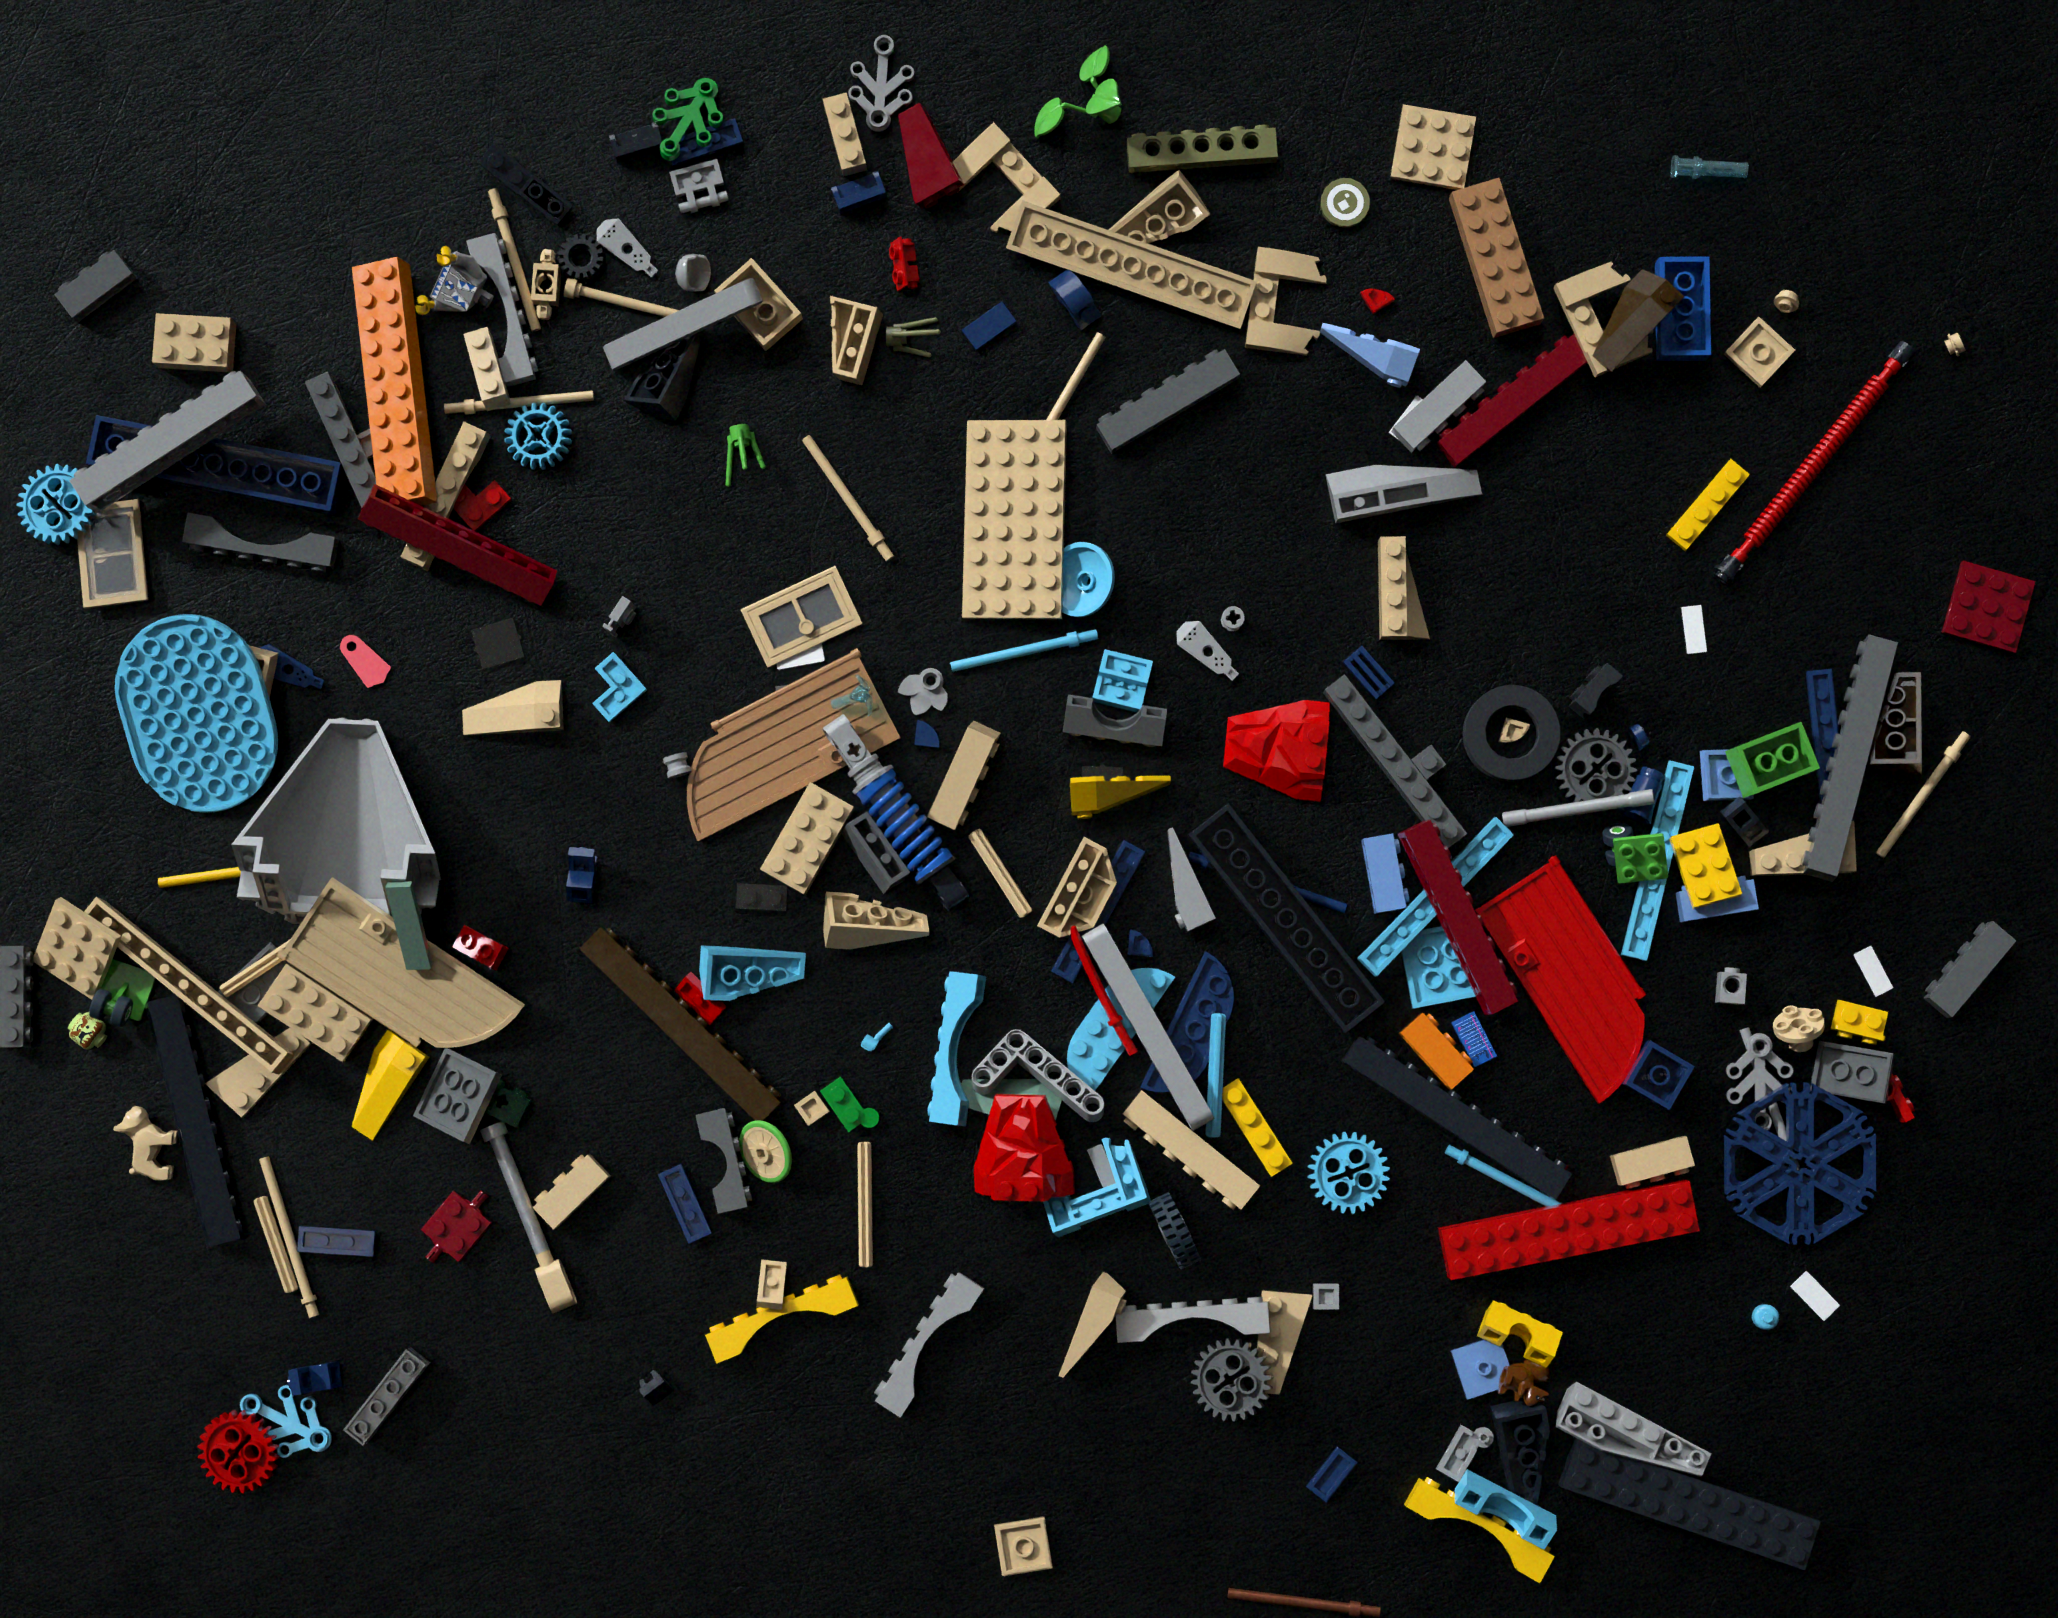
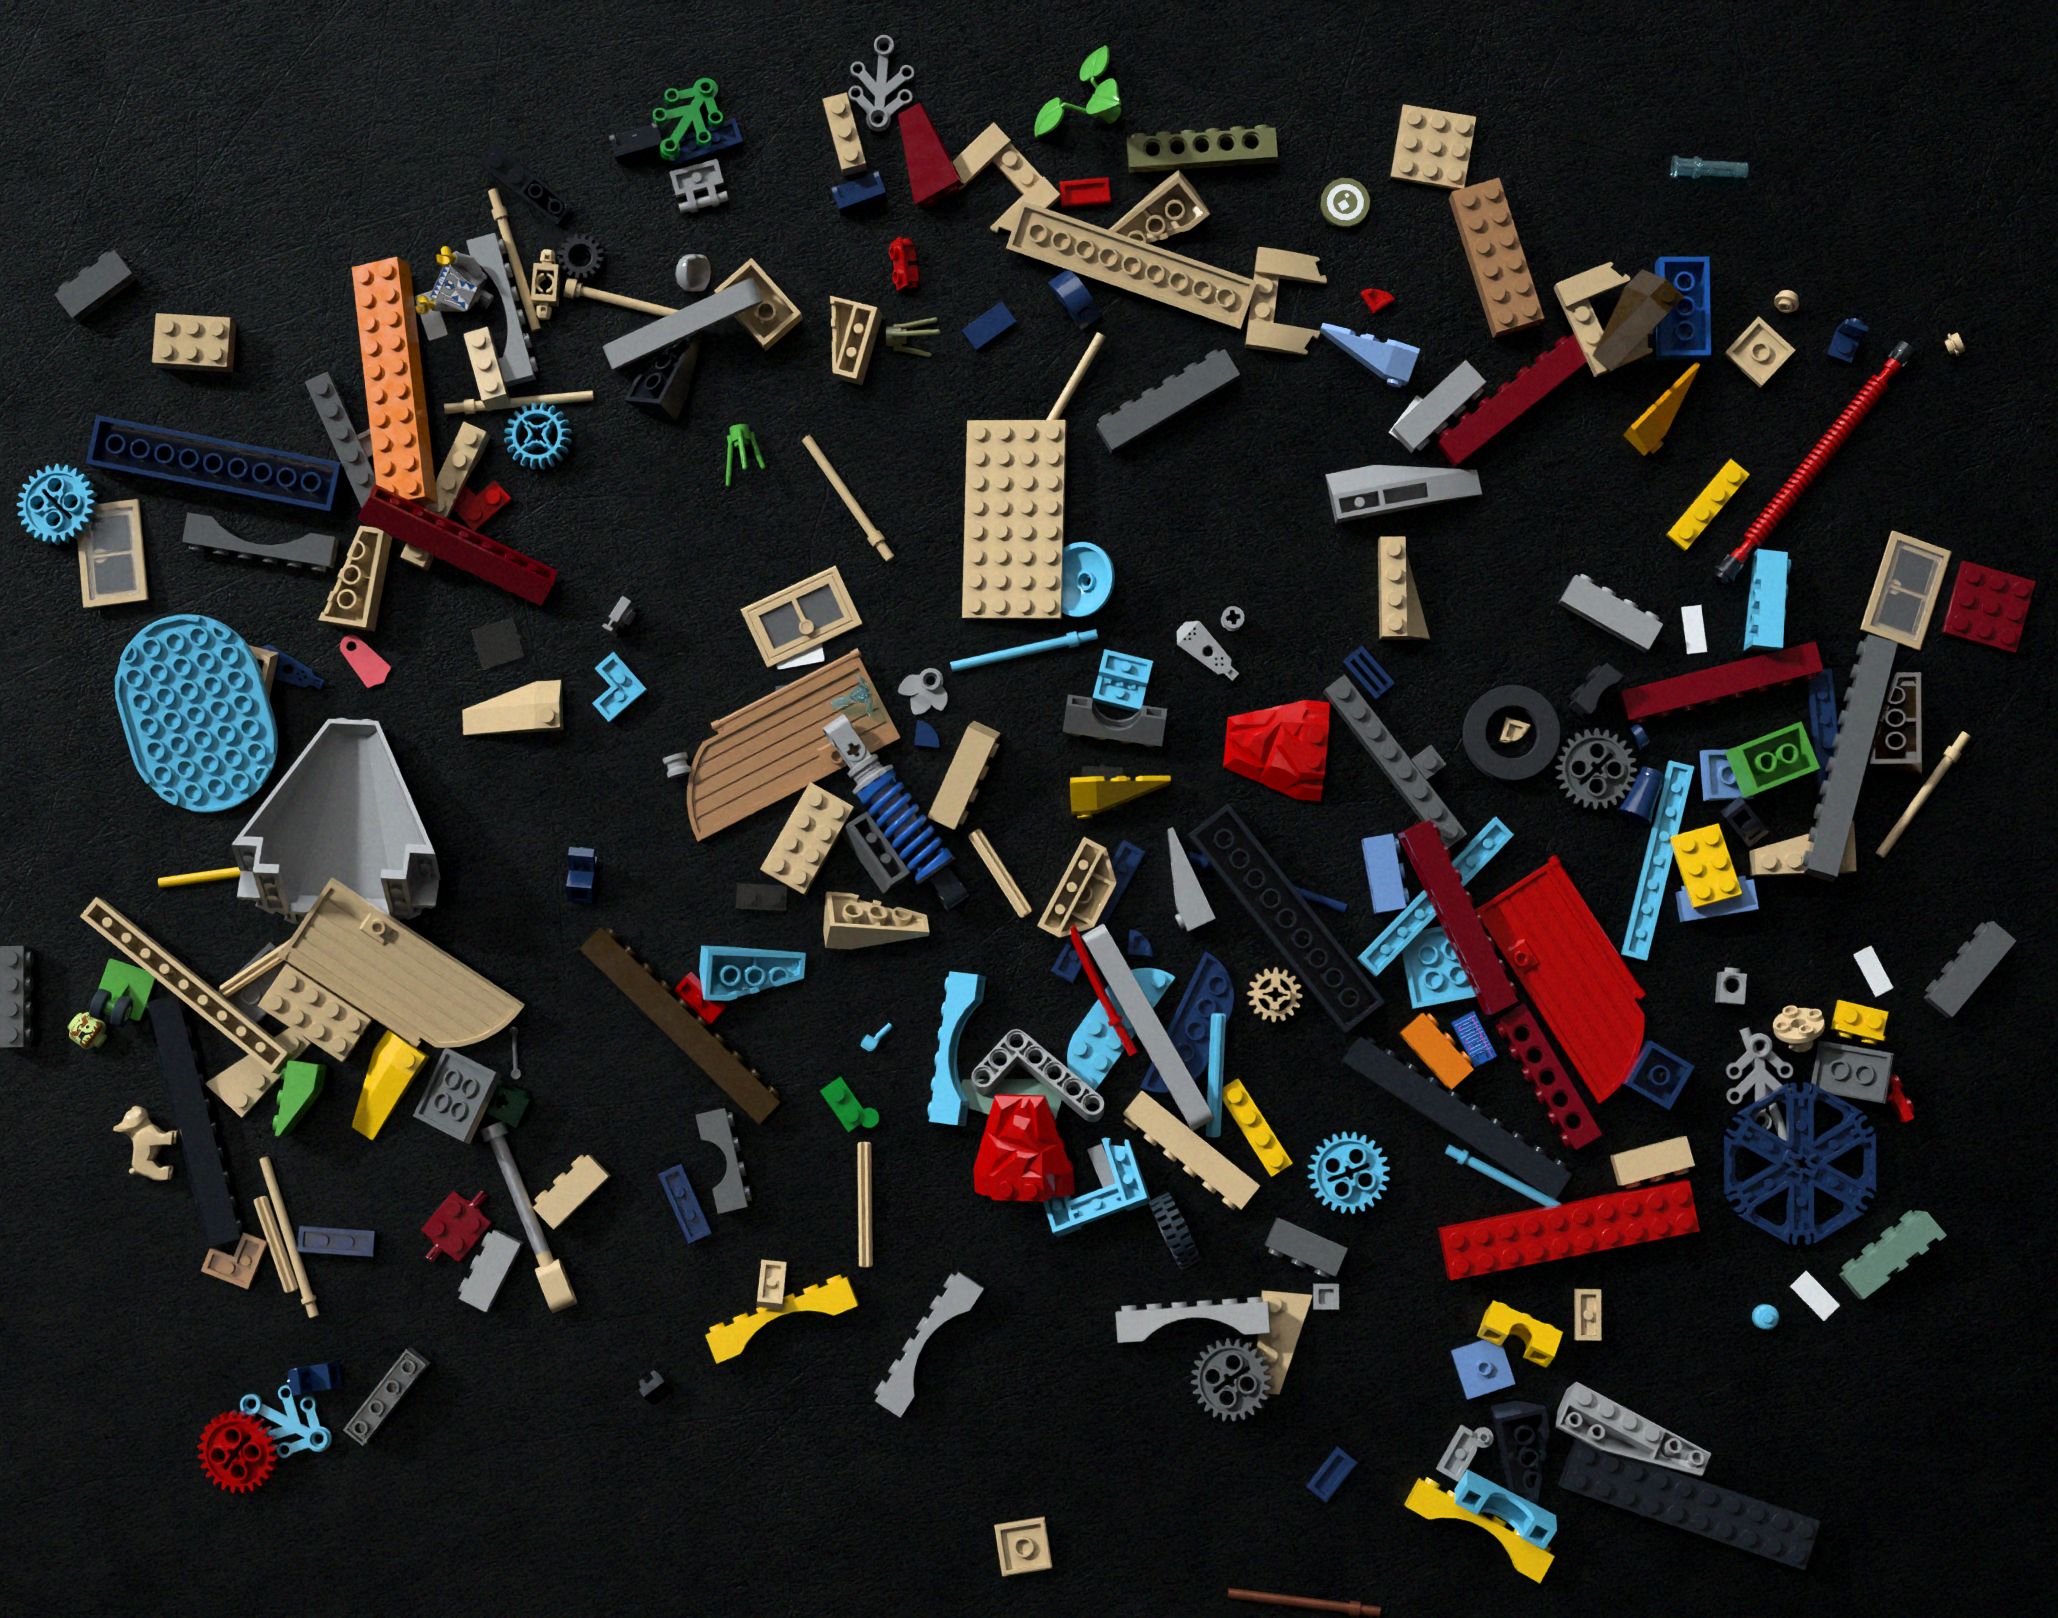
tan plate [33,897,121,999] -> none
light grey brick [69,371,266,513] -> none
sand green tile [385,881,433,970] -> none
red plate [452,925,509,971] -> none
light grey piece [597,219,658,277] -> none
tan wheel [739,1120,792,1183] -> none
tan plate [794,1091,830,1126] -> none
tan wedge [1059,1272,1127,1378] -> none
reddish brown animal [1498,1359,1550,1407] -> none
light grey piece [1502,789,1655,827] -> none
bright green plate [1603,823,1668,883] -> none
none -> medium nougat plate [201,1233,268,1289]
none -> bright green slope [273,1060,327,1136]
none -> tan wedge [318,526,392,631]
none -> white sticker [415,291,447,340]
none -> light grey brick [458,1230,524,1312]
none -> dark grey hinge [509,1026,522,1079]
none -> red tile [1059,177,1111,208]
none -> tan gear [1247,967,1302,1022]
none -> dark grey brick [1265,1217,1348,1278]
none -> dark red brick [1496,1003,1602,1150]
none -> light grey brick [1558,574,1663,653]
none -> tan plate [1575,1289,1601,1340]
none -> dark red brick [1618,642,1823,725]
none -> light orange wedge [1623,362,1700,456]
none -> medium azure wedge [1744,549,1791,653]
none -> dark blue bracket [1826,318,1869,365]
none -> sand green wedge [1839,1210,1947,1299]
none -> clear door [1860,531,1951,651]

